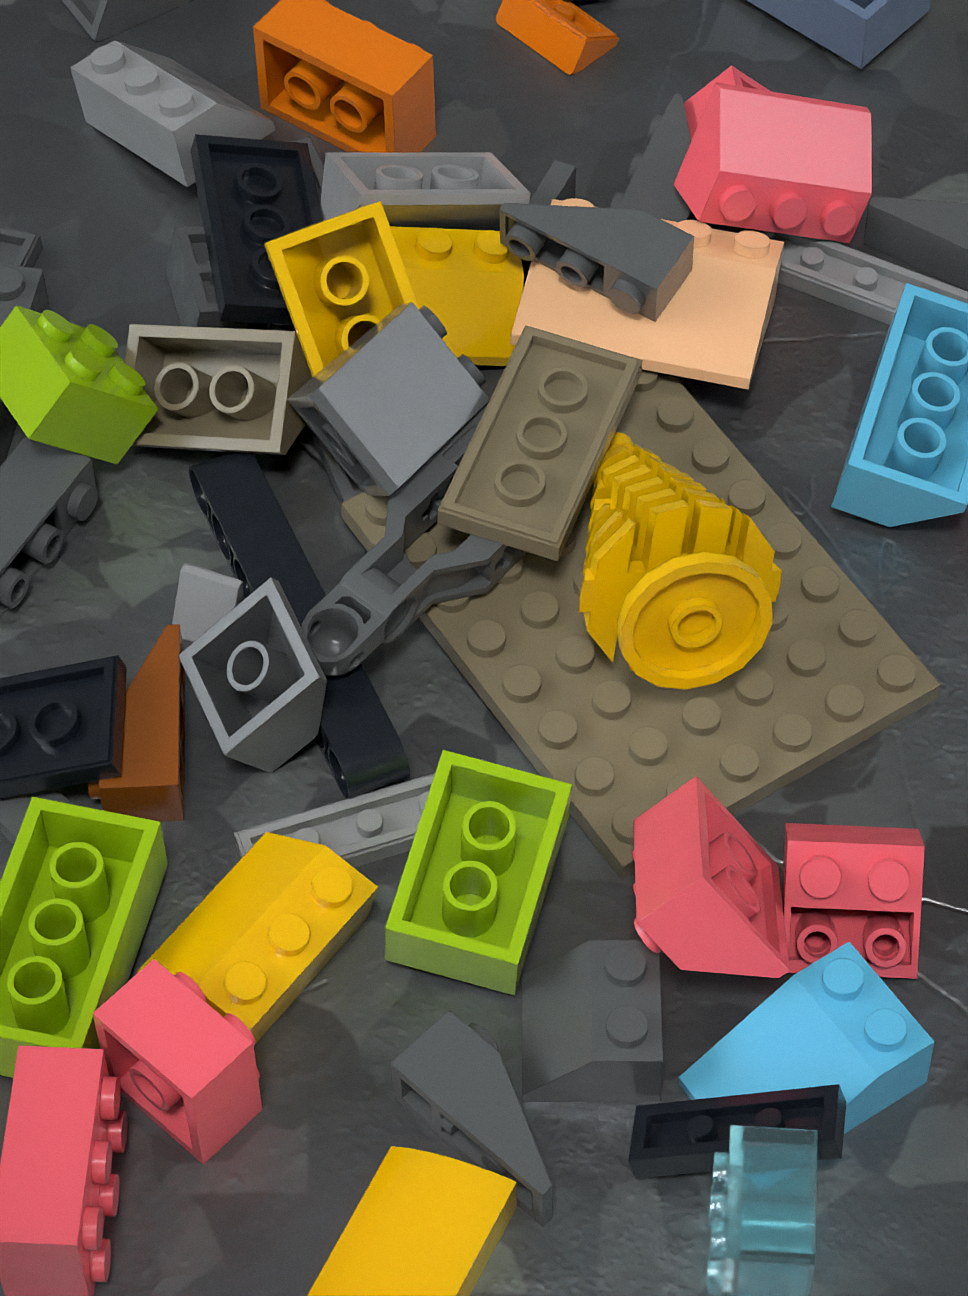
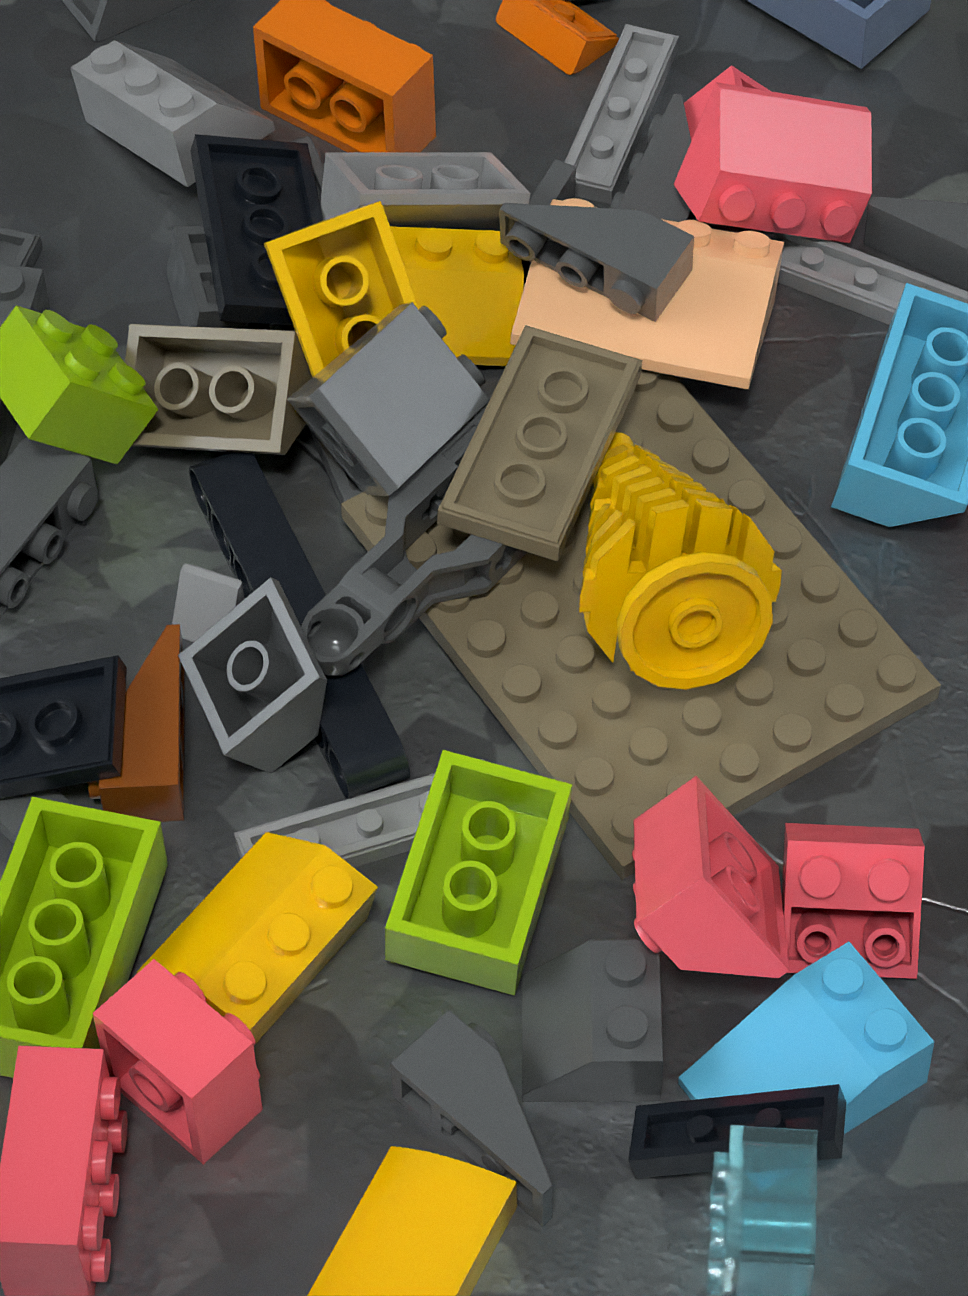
none -> light grey tile [565,24,679,205]

